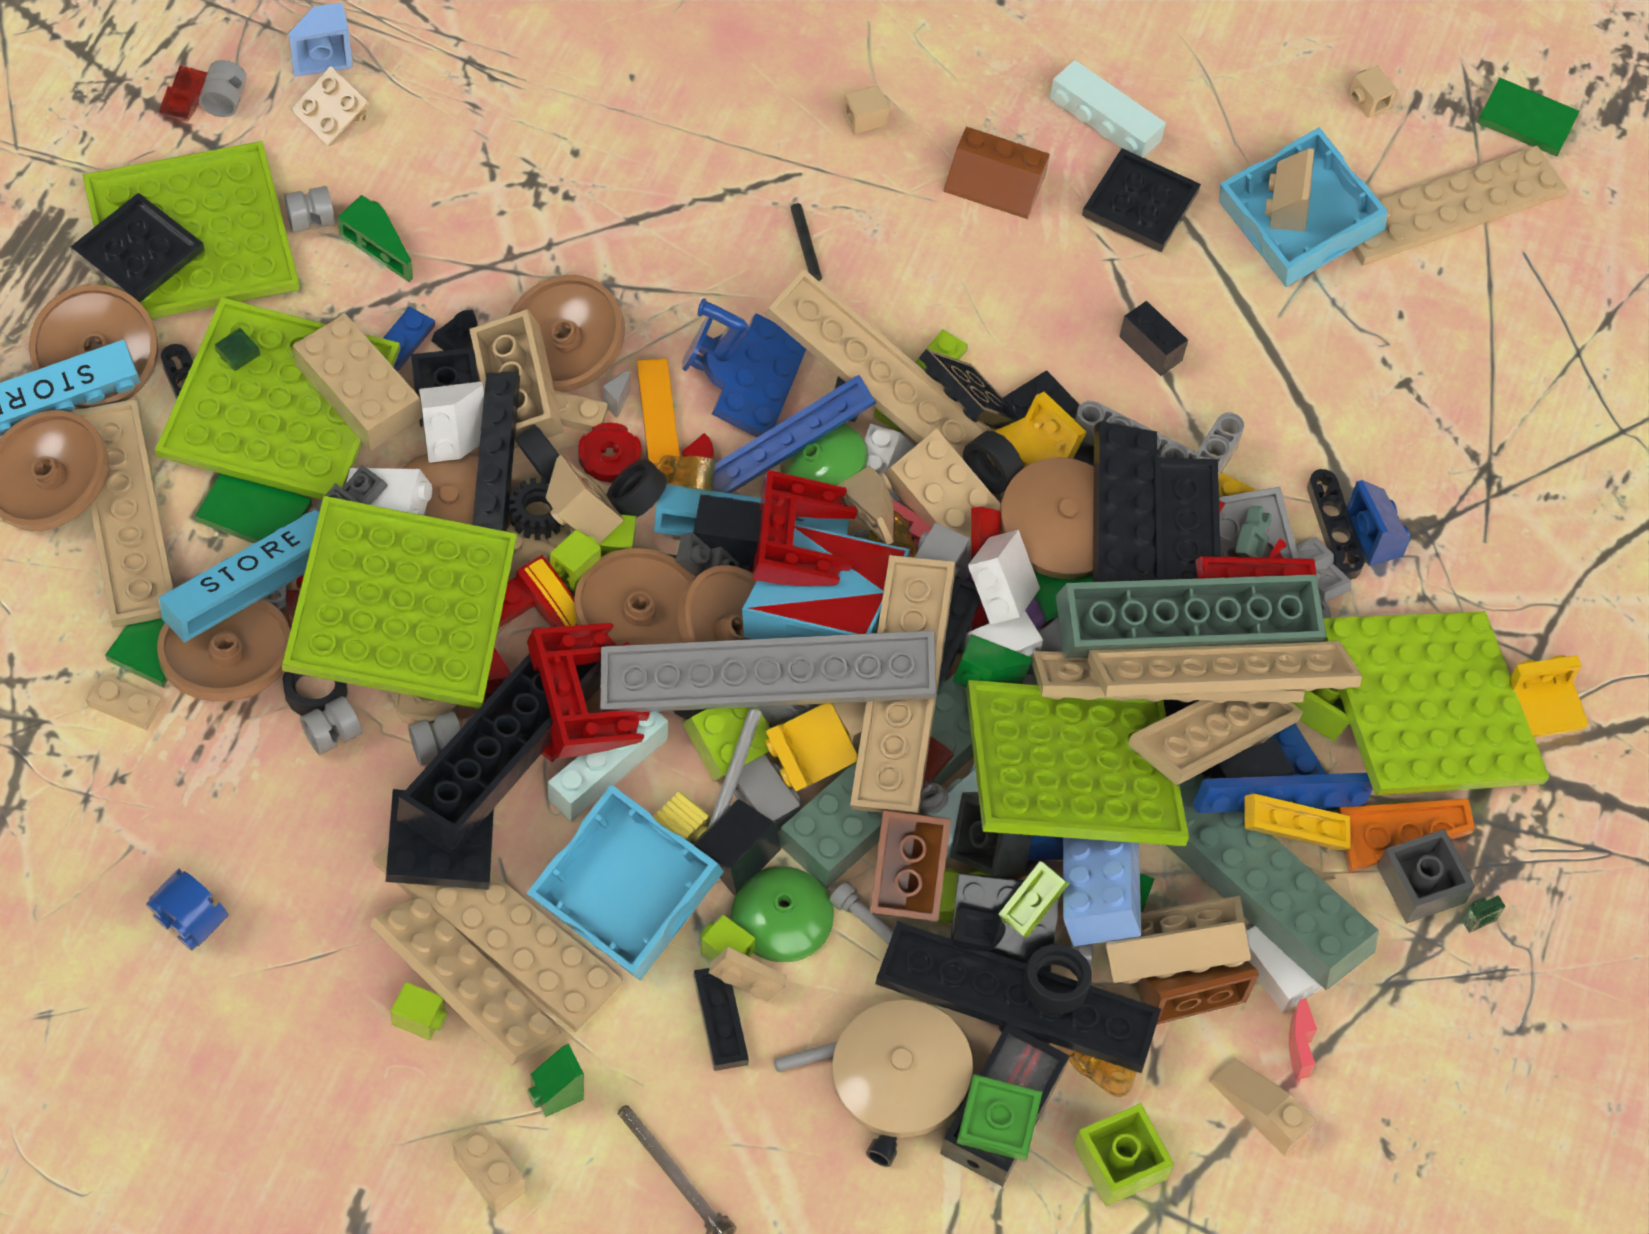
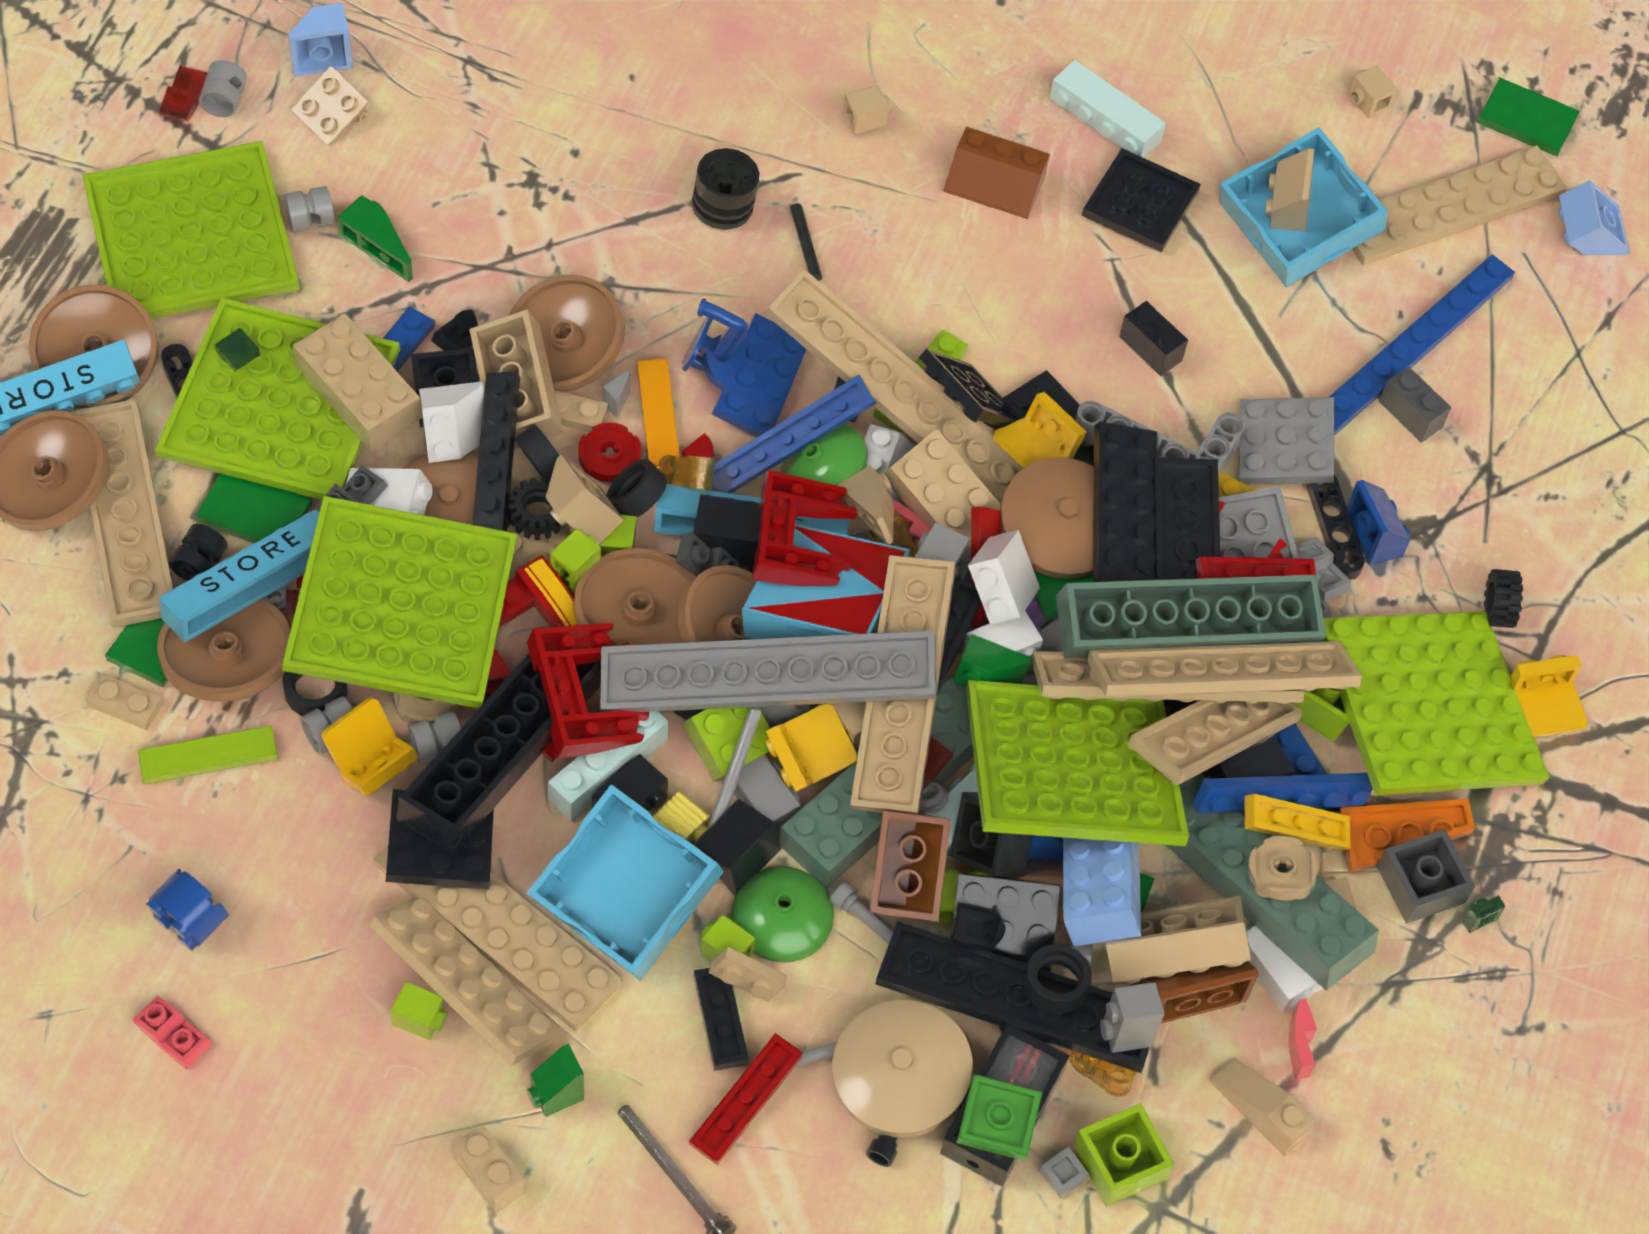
black plate [70,193,204,303] -> none
black tyre [963,431,1023,494] -> none
lime plate [999,861,1069,938] -> none
sand green plate [1235,506,1272,558] -> none
none -> coral slope [132,995,212,1070]
none -> lime tile [138,725,278,785]
none -> black wheel [168,523,228,581]
none -> yellow bracket [321,697,419,797]
none -> black brick [592,754,668,811]
none -> red tile [689,1033,803,1165]
none -> pearl dark grey wheel [691,148,760,230]
none -> light grey plate [1039,1147,1090,1198]
none -> light grey brick [1100,982,1165,1053]
none -> light grey plate [1239,397,1334,485]
none -> tan plate [1248,836,1318,901]
none -> blue plate [1329,254,1515,436]
none -> dark grey brick [1379,366,1451,443]
none -> black tyre [1483,569,1523,628]
none -> light blue slope [1559,180,1630,255]

